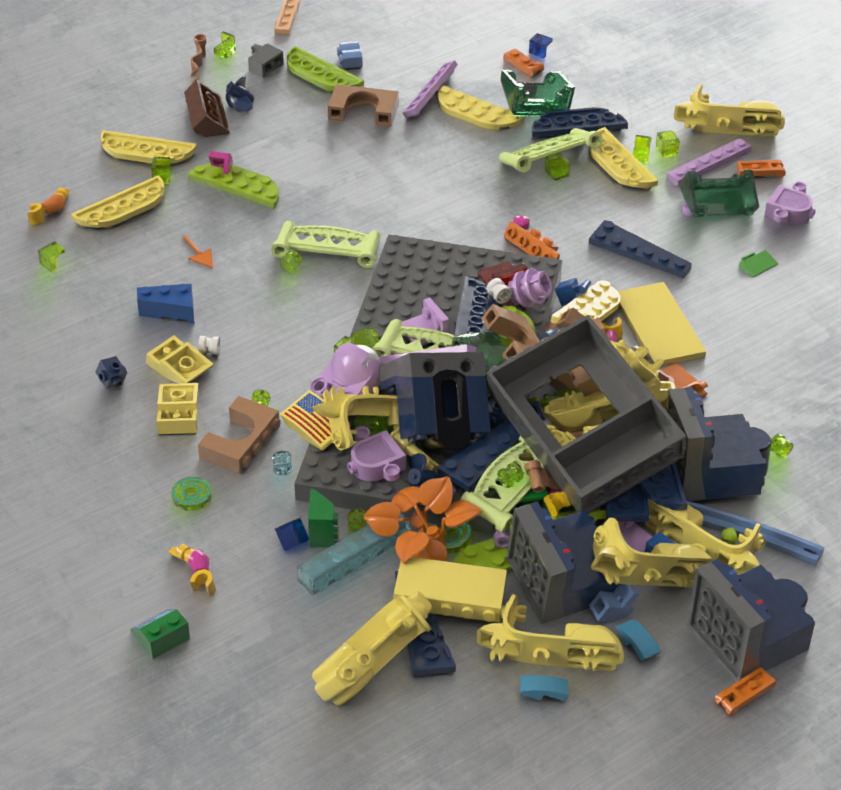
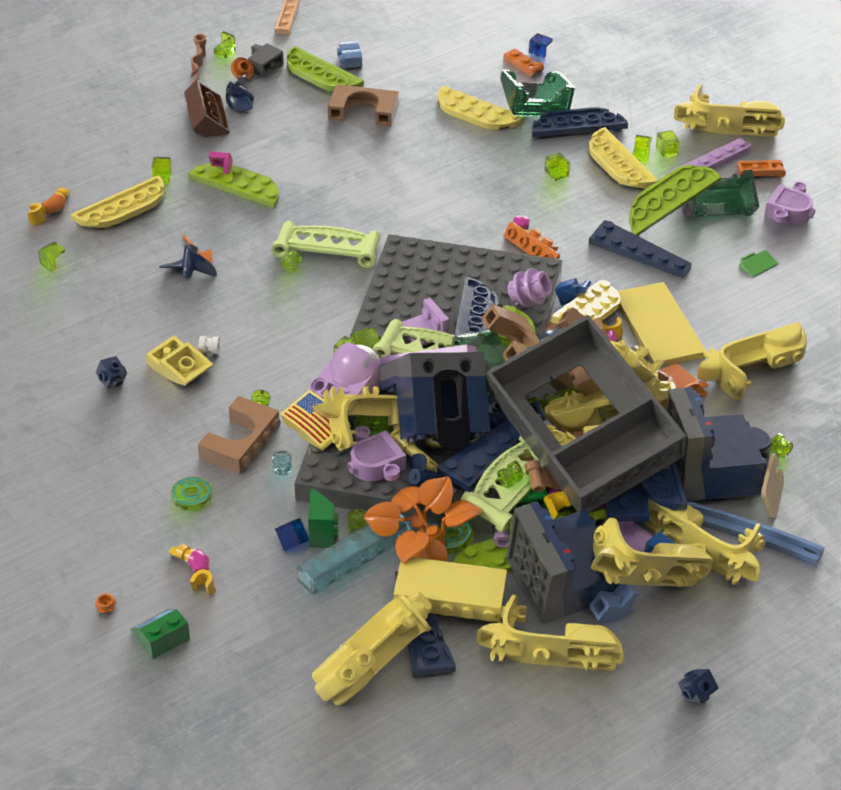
light yellow plate [101,130,197,166] -> none
blue wedge [137,283,195,324] -> none
light yellow slope [157,383,198,434] -> none
lavender plate [402,60,458,118] -> none
clear red bracket [478,261,528,286] -> none
white wheel [486,278,512,304] -> none
yellowish green piece [499,128,603,173] -> none
dark azure slope [520,675,569,701] -> none
dark azure slope [616,619,661,662] -> none
piece [687,559,815,681] -> none
orange plate [714,667,776,716] -> none
lime hinge [717,527,738,544] -> none
none -> orange plate [95,593,116,613]
none -> dark blue piece [159,244,217,278]
none -> orange plate [231,57,254,80]
none -> lime plate [629,164,722,236]
none -> dark blue brick [678,669,719,704]
none -> light yellow piece [697,322,807,401]
none -> tan piece [762,454,784,519]

